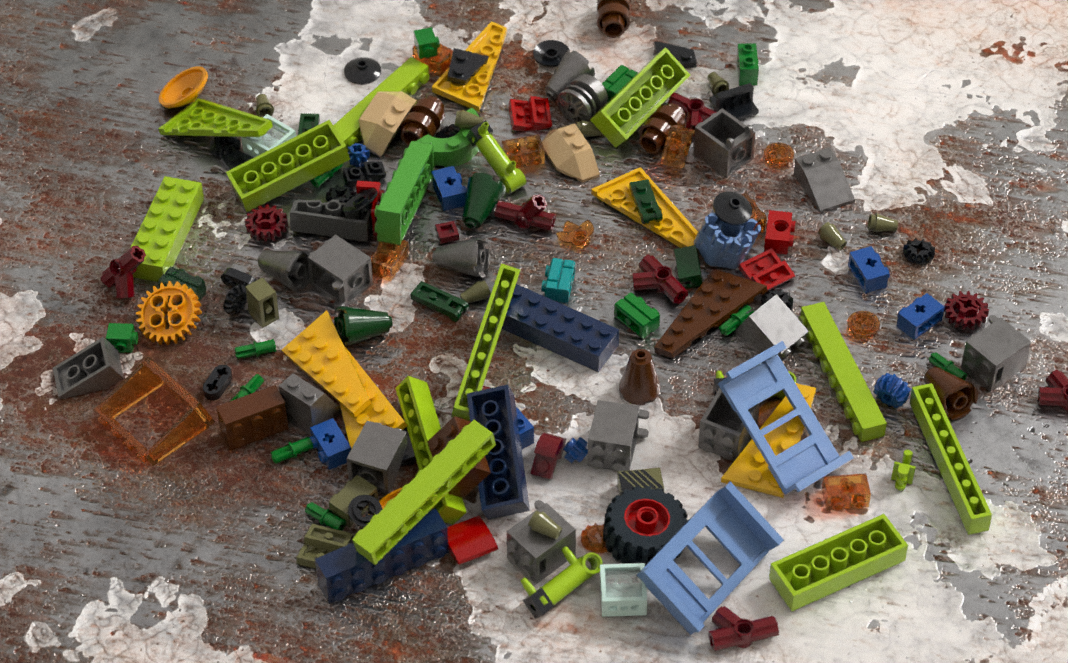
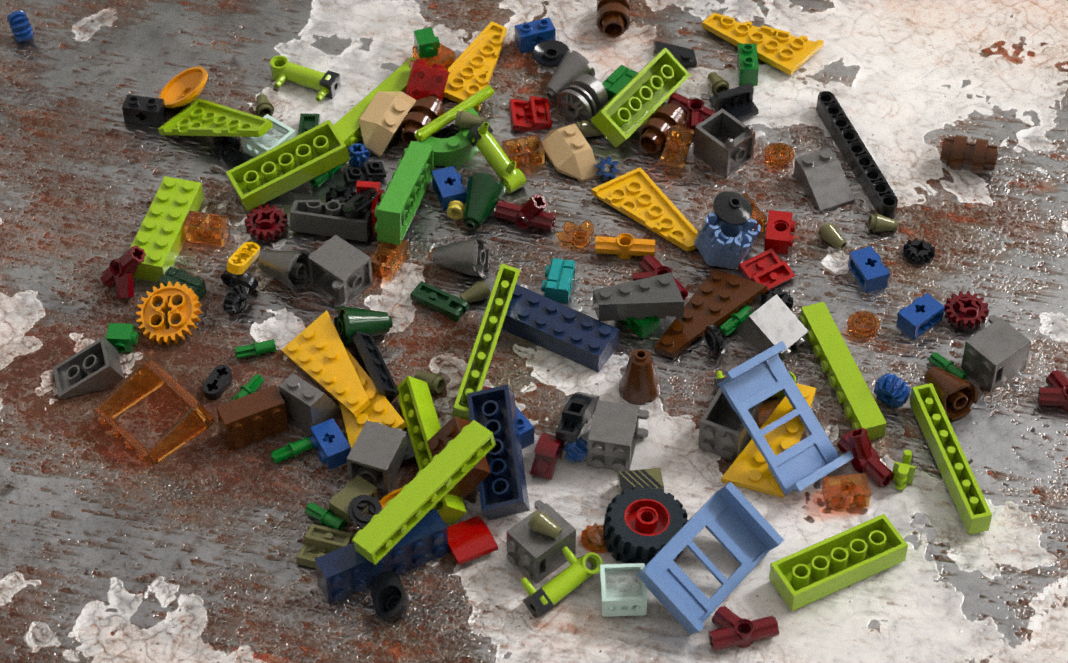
olive brick [245,278,279,328] -> none
black dish [344,57,381,84] -> none
dark red plate [435,221,459,244] -> none
black wing [447,48,489,85] -> none
dark green plate [629,179,663,224] -> none
dark green hinge [674,245,703,289] -> none
none -> blue gear [7,10,33,43]
none -> black brick [122,94,166,128]
none -> clear orange brick [184,211,230,246]
none -> yellow beam [226,242,260,275]
none -> lime piece [270,55,341,102]
none -> black fence [352,330,399,404]
none -> black piece [371,571,409,620]
none -> red bracket [405,58,449,102]
none -> lime axle [414,86,494,141]
none -> olive cone [414,371,446,394]
none -> light yellow bush [446,200,464,220]
none -> blue brick [515,17,556,54]
none -> black slope [555,392,599,442]
none -> dark grey wedge [593,273,684,321]
none -> blue gear [594,156,619,180]
none -> light orange piece [595,233,655,260]
none -> yellow wing [702,13,824,76]
none -> black gear [705,324,725,357]
none -> black beam [816,91,898,219]
none -> dark red piece [837,428,894,488]
none -> reddish brown piece [940,134,998,174]

